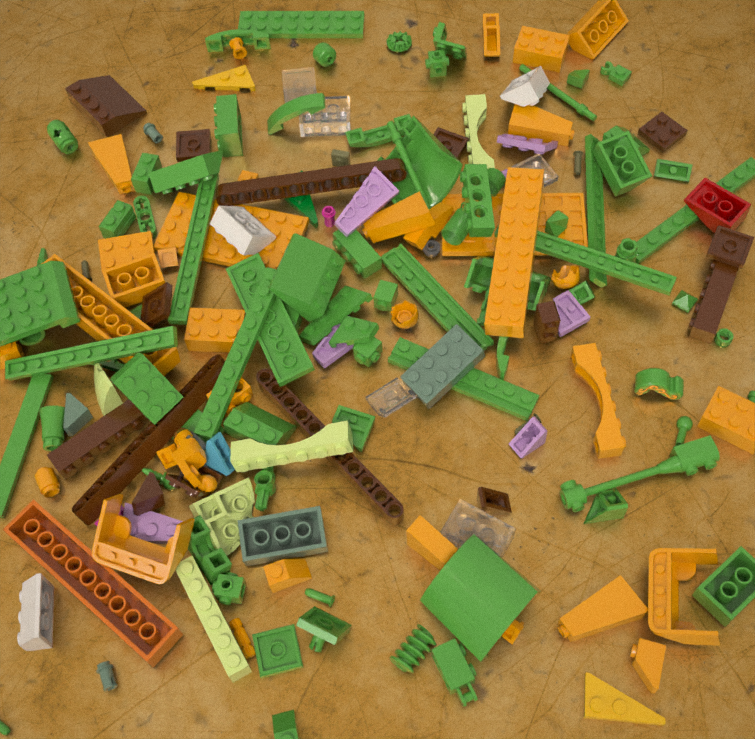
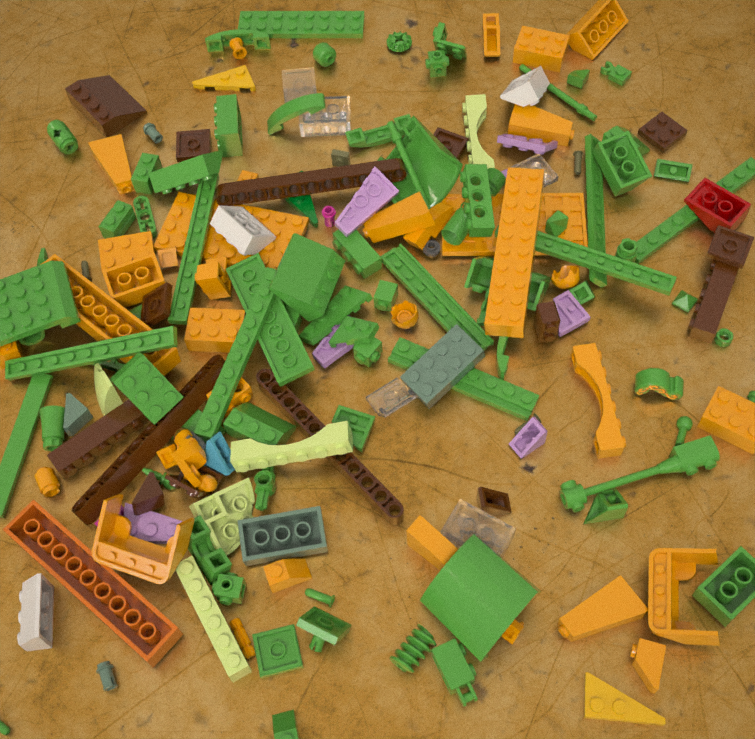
none -> light orange brick [195,257,232,300]

